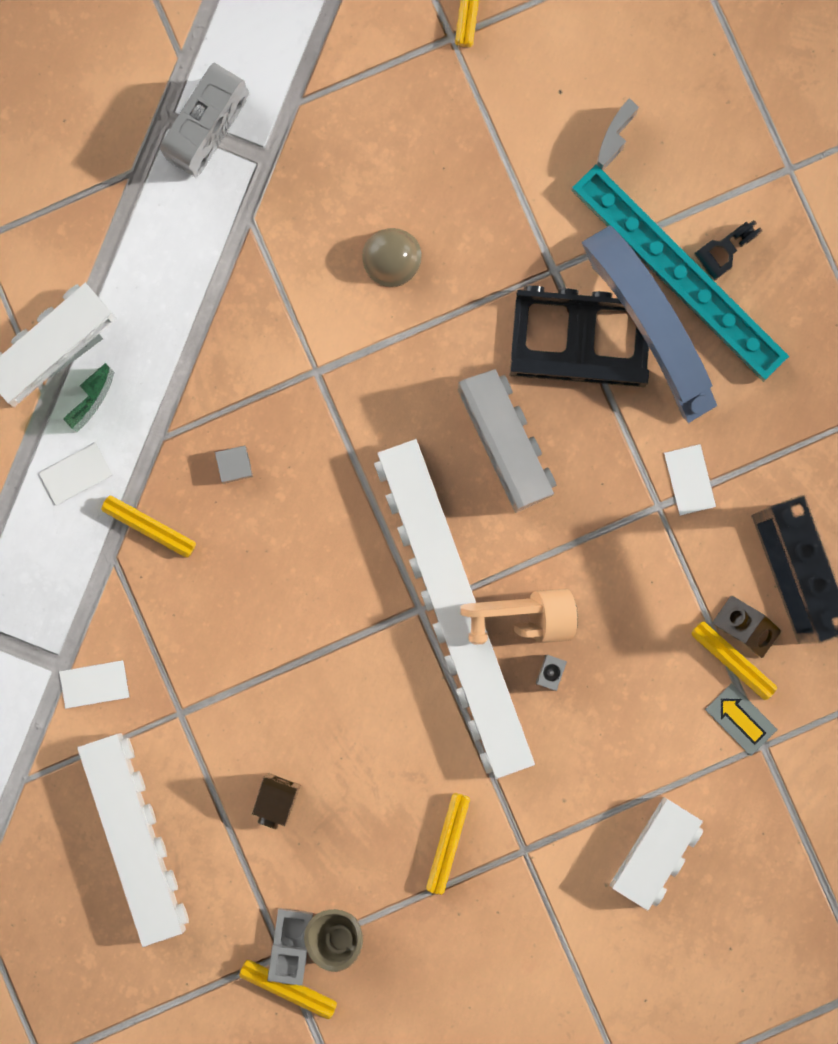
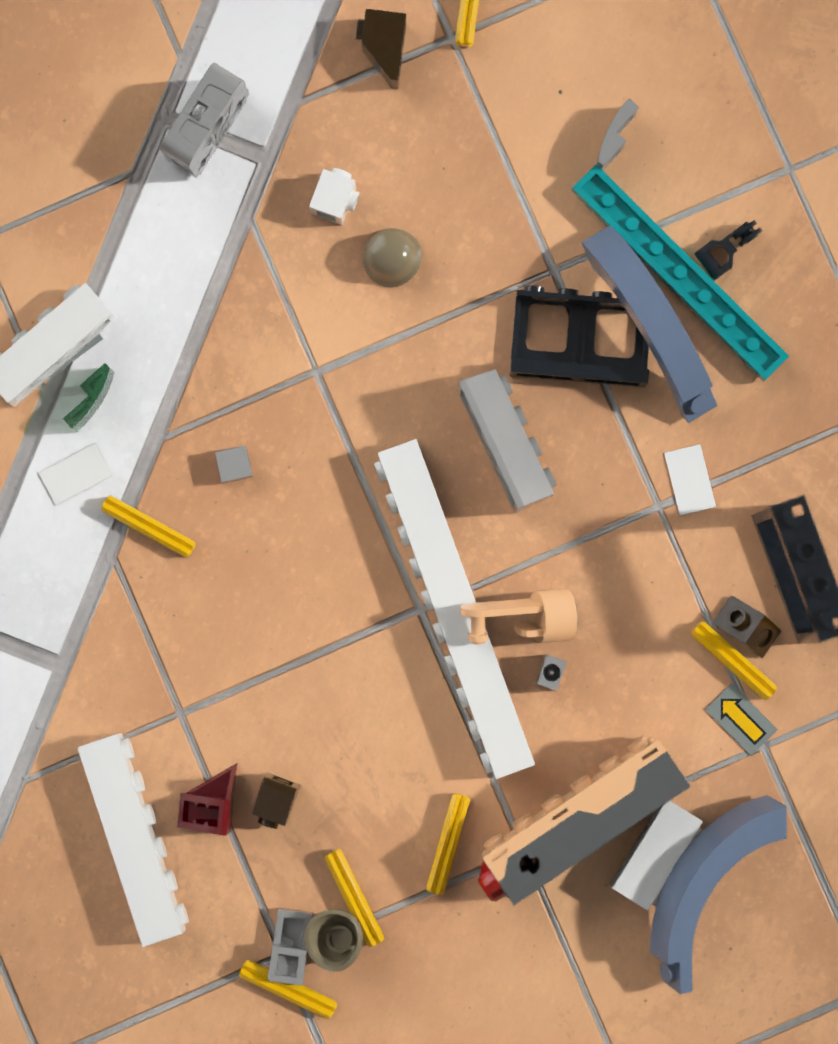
white sticker [59,660,129,709] -> none
none -> dark red slope [177,763,237,835]
none -> white brick [309,168,360,225]
none -> yellow axle [325,849,384,947]
none -> dark brown slope [356,9,407,89]
none -> piece [478,736,690,905]
none -> sand blue arch [650,795,787,994]

